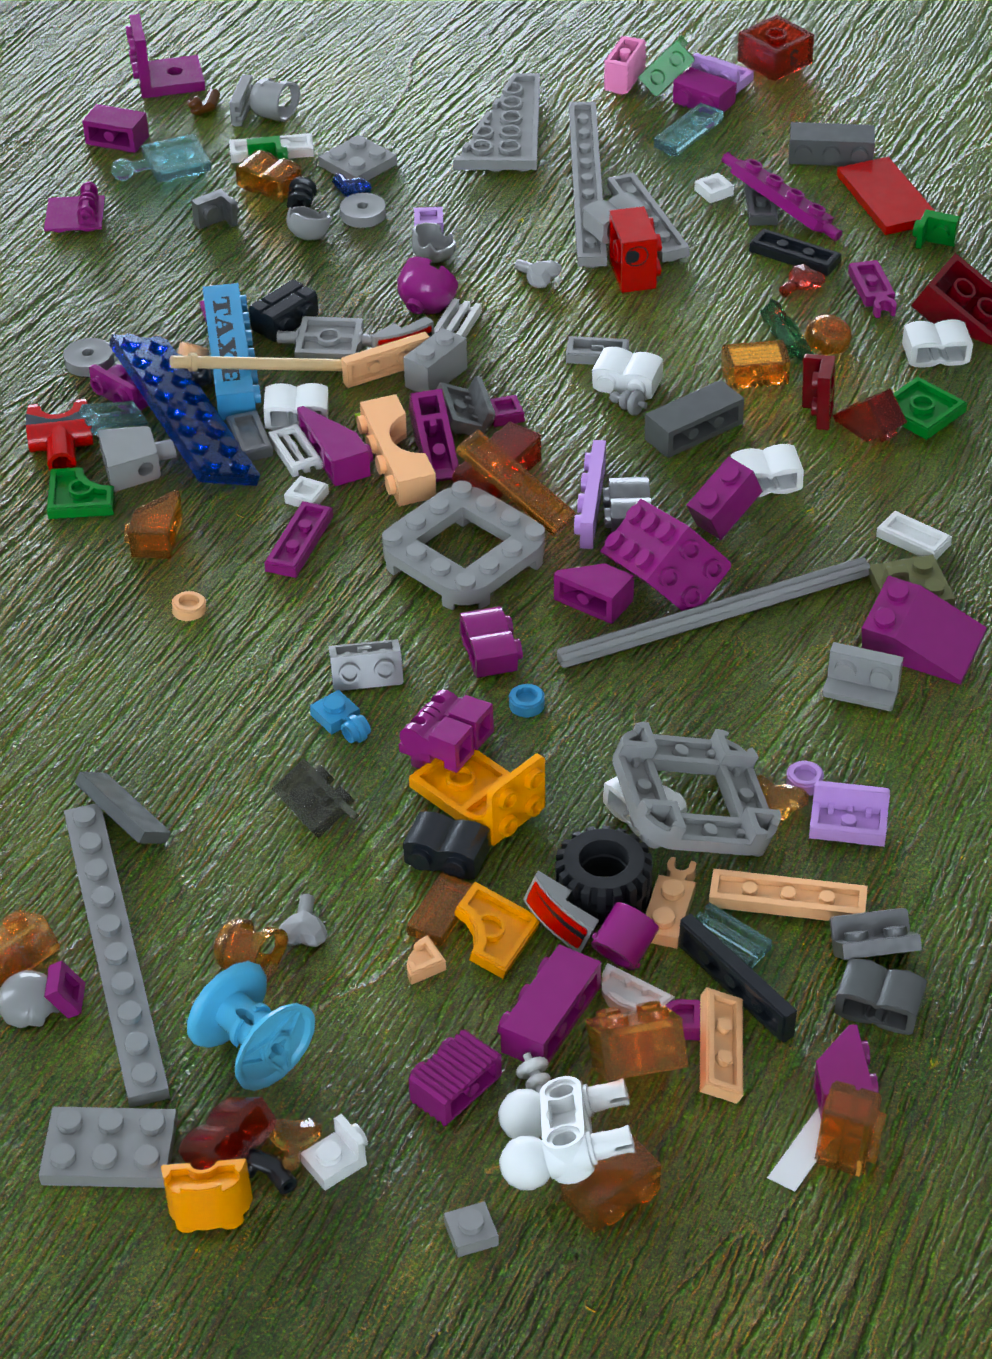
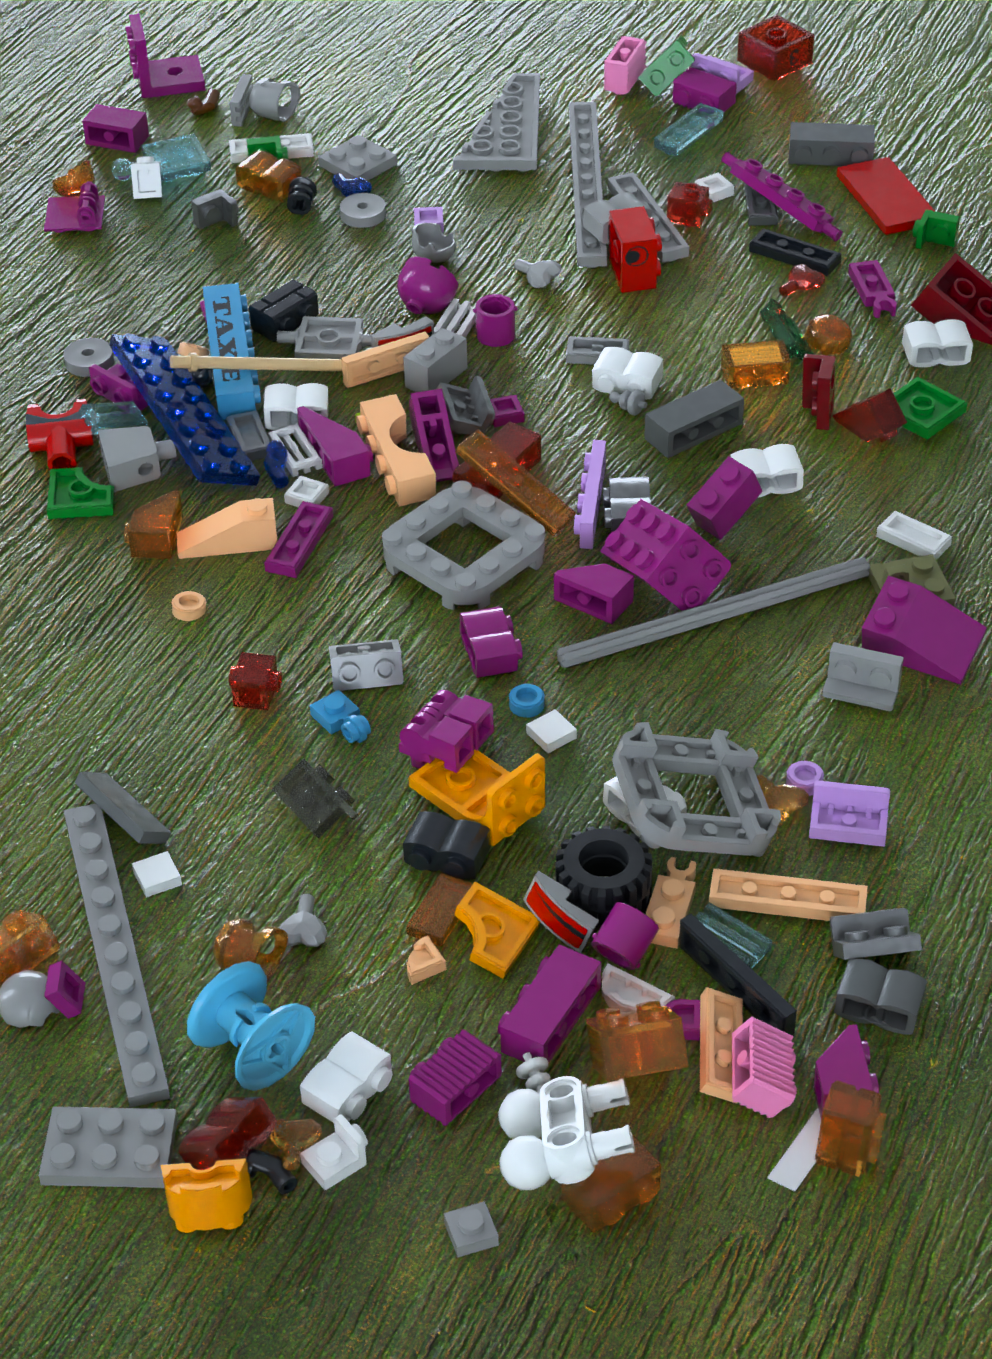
light grey hair [286,206,332,240] -> none
none -> clear orange hair [52,160,95,197]
none -> white bracket [131,156,163,199]
none -> white tile [132,851,182,898]
none -> light nougat slope [177,498,277,559]
none -> clear red brick [229,652,282,711]
none -> clear blue arm [264,440,289,488]
none -> white brick [300,1031,393,1123]
none -> magenta piece [473,294,518,347]
none -> white tile [526,710,577,753]
none -> clear red brick [667,182,713,227]
none -> bright pink brick [732,1017,797,1118]

